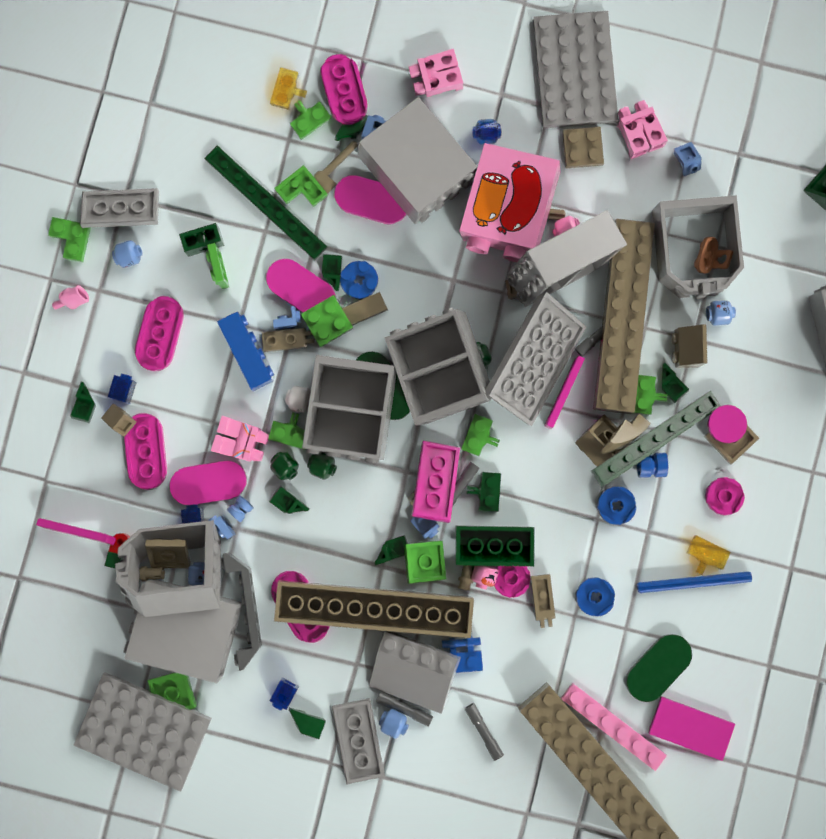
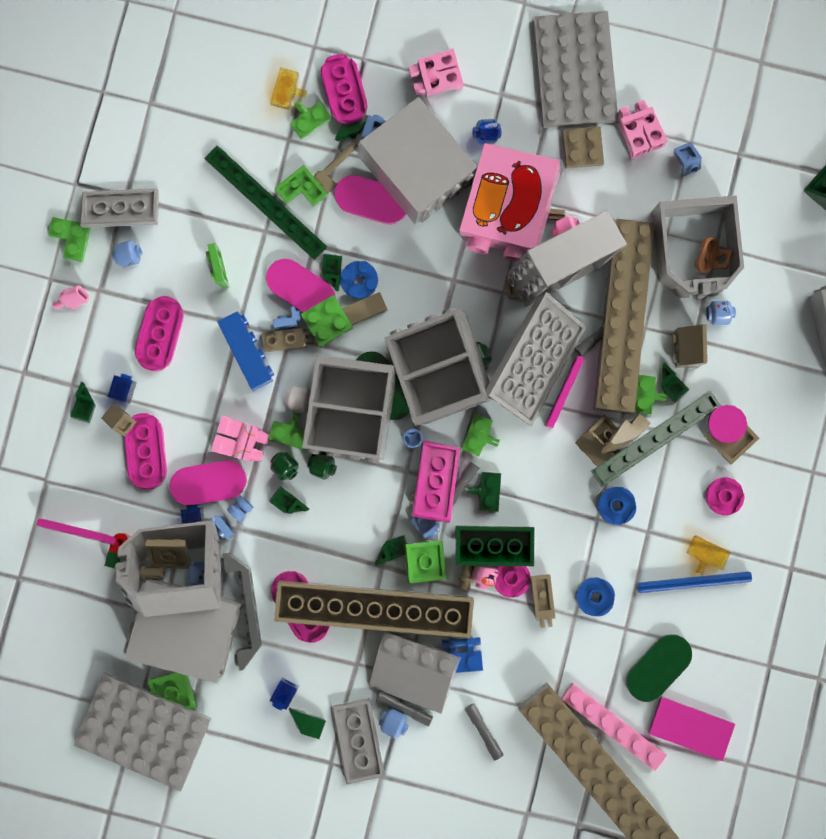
dark green brick [179,223,225,257] -> none
blue wheel [636,453,668,478] -> none
none -> medium blue wheel [403,429,423,449]

